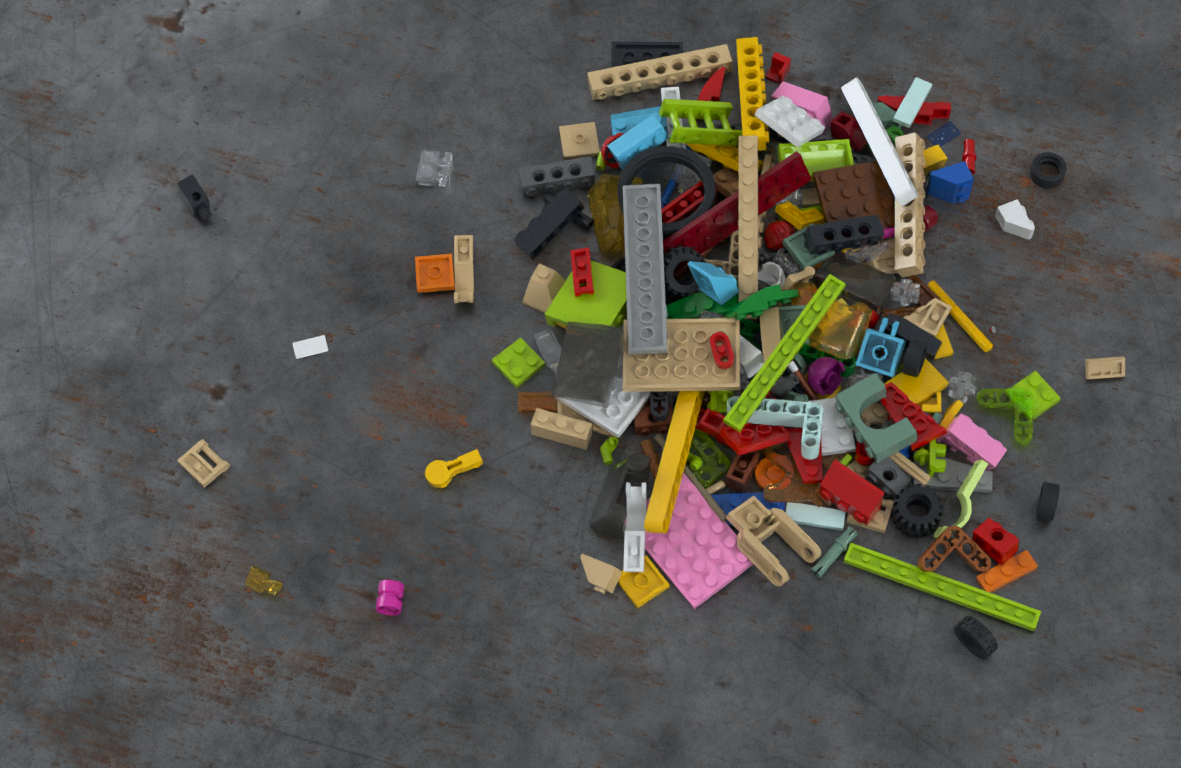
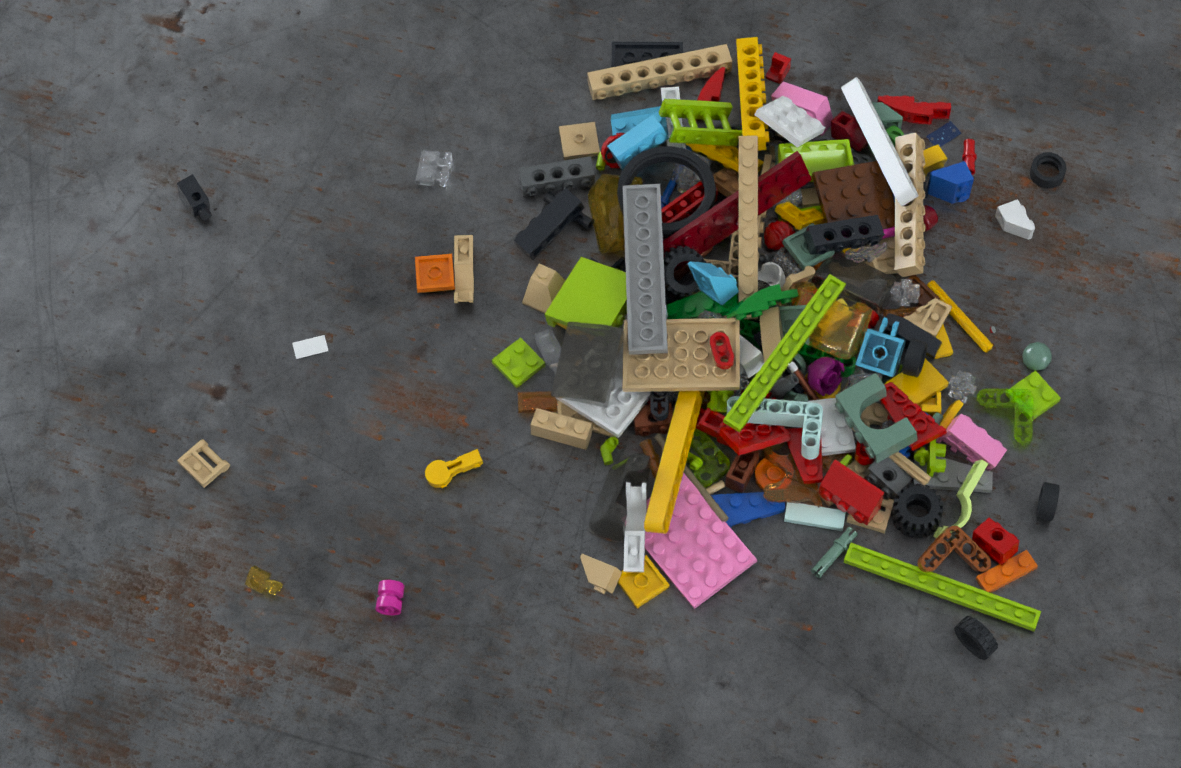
red plate [570,247,595,297] -> none
tan plate [726,496,821,586] -> none
light aqua tile [893,77,932,128] -> none
tan plate [1086,356,1125,379] -> none
none -> sand green hair [1022,342,1052,371]

